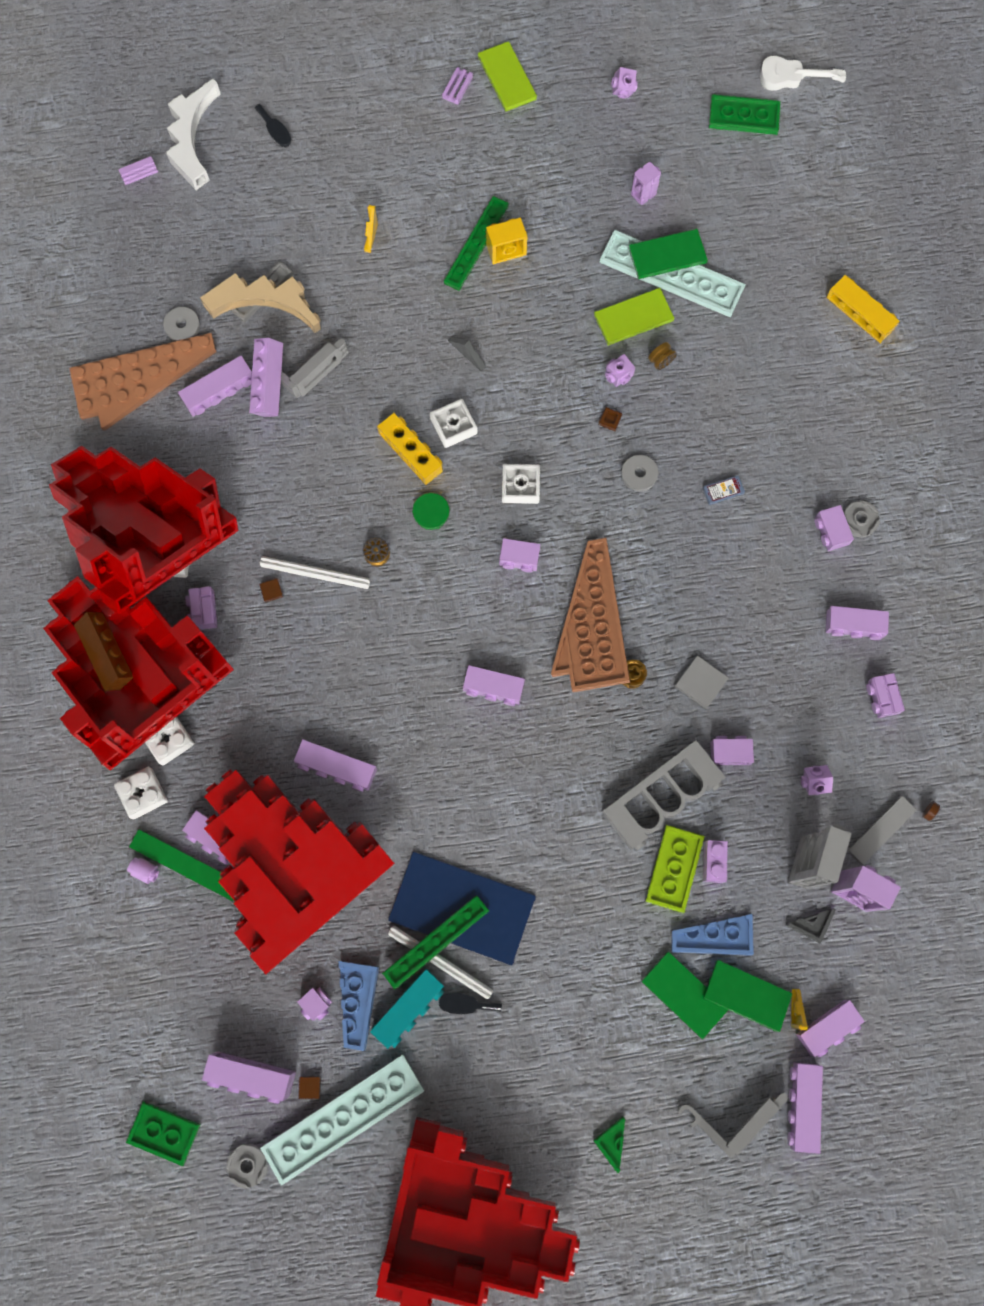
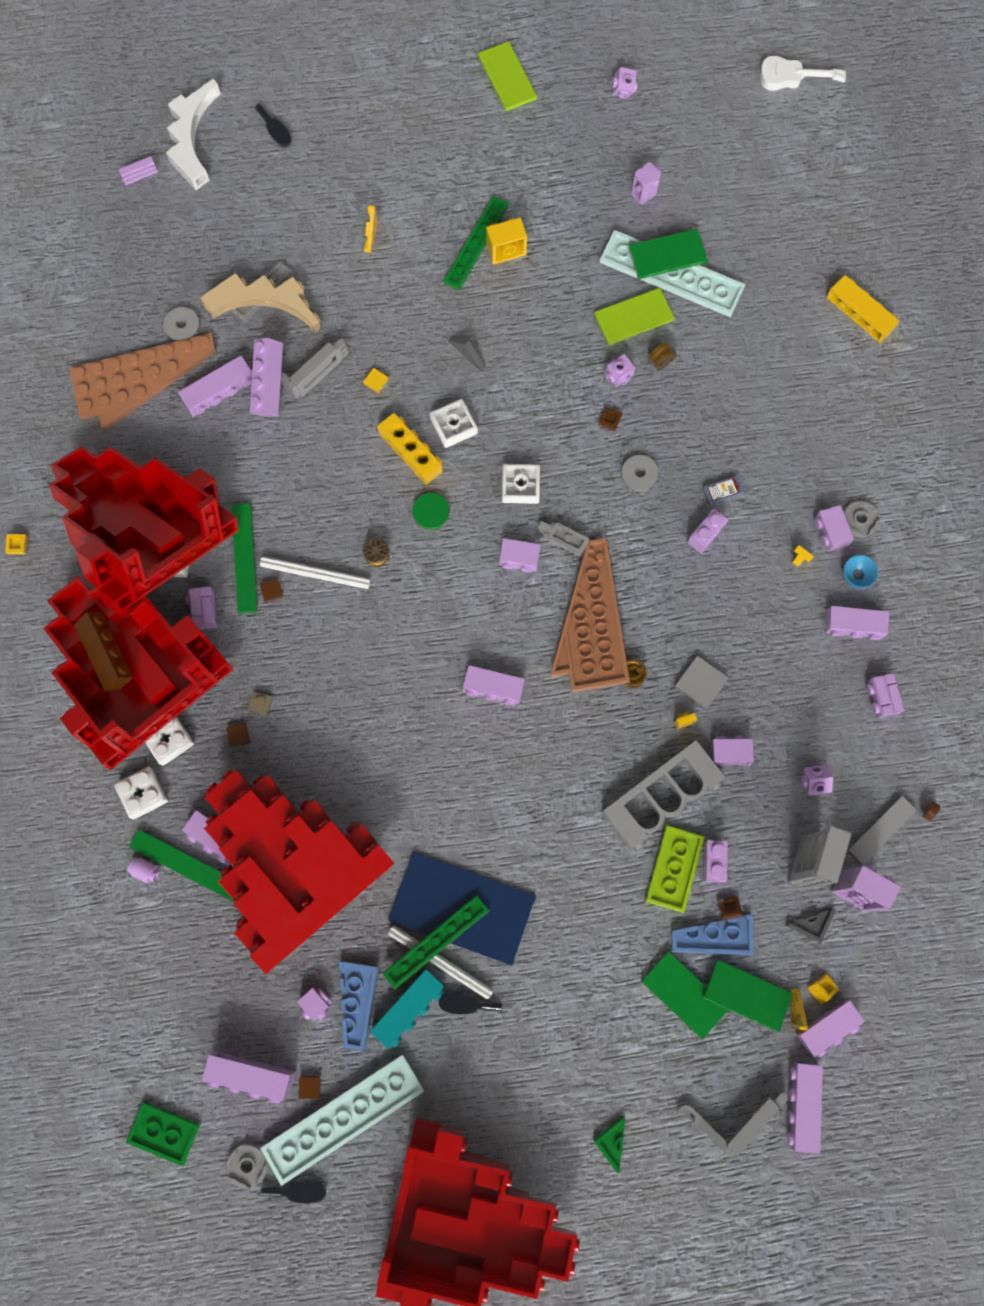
lavender brick [294,739,377,792] -> none
lavender tile [442,67,473,105] -> none
green tile [709,94,781,135] -> none
none -> yellow plate [5,534,28,555]
none -> reddish brown tile [226,723,250,747]
none -> green tile [232,503,258,614]
none -> dark tan plate [248,692,273,716]
none -> black piece [260,1181,326,1204]
none -> yellow tile [363,368,389,394]
none -> light grey hinge [538,521,590,557]
none -> yellow plate [674,712,697,729]
none -> lavender brick [687,509,728,554]
none -> reddish brown tile [717,896,742,920]
none -> yellow tile [792,545,814,567]
none -> yellow slope [808,973,839,1004]
none -> dark azure piece [843,555,879,589]

